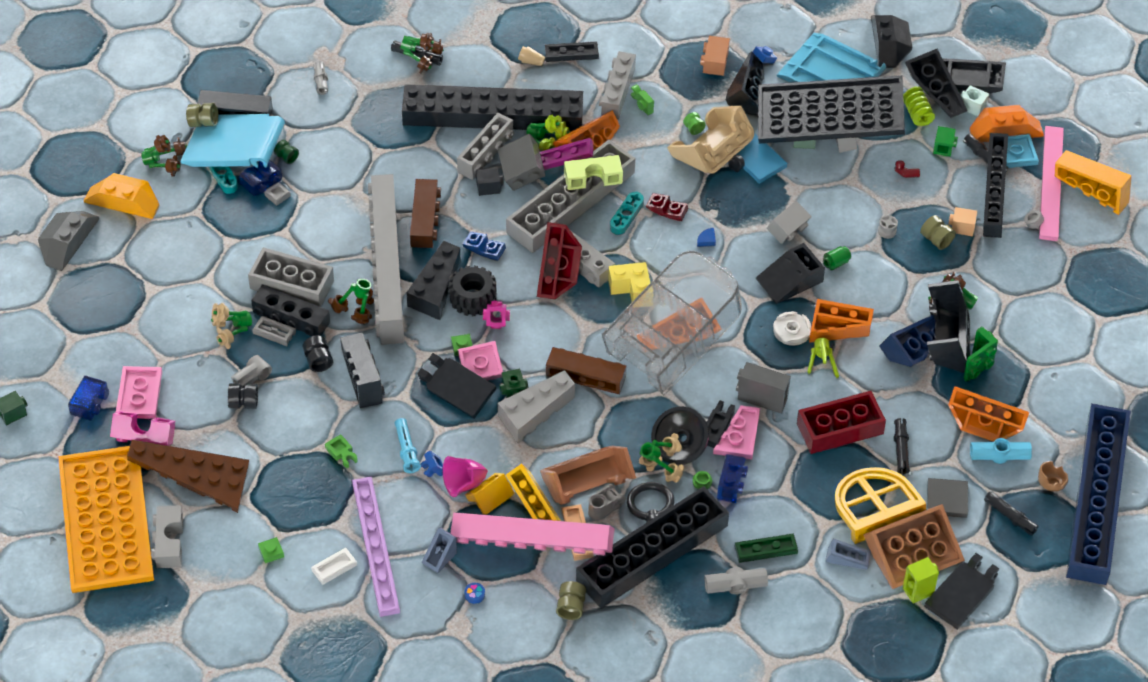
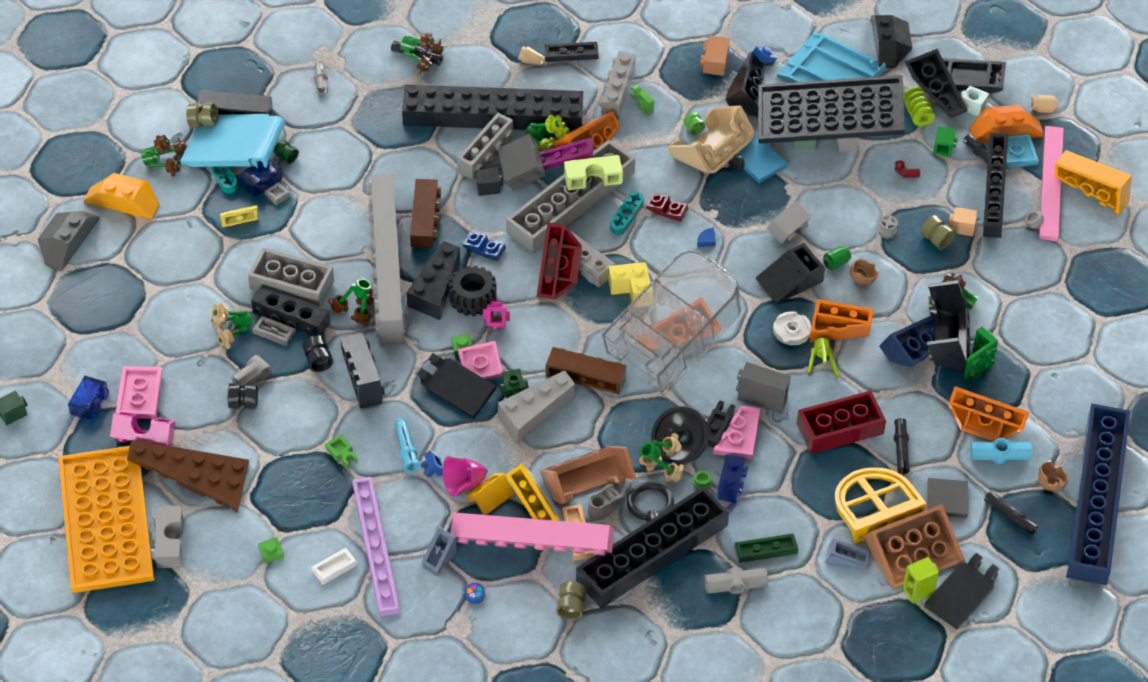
none -> light yellow slope [220,205,259,227]
none -> medium nougat hair [849,259,880,286]
none -> tan brick [1031,95,1058,113]

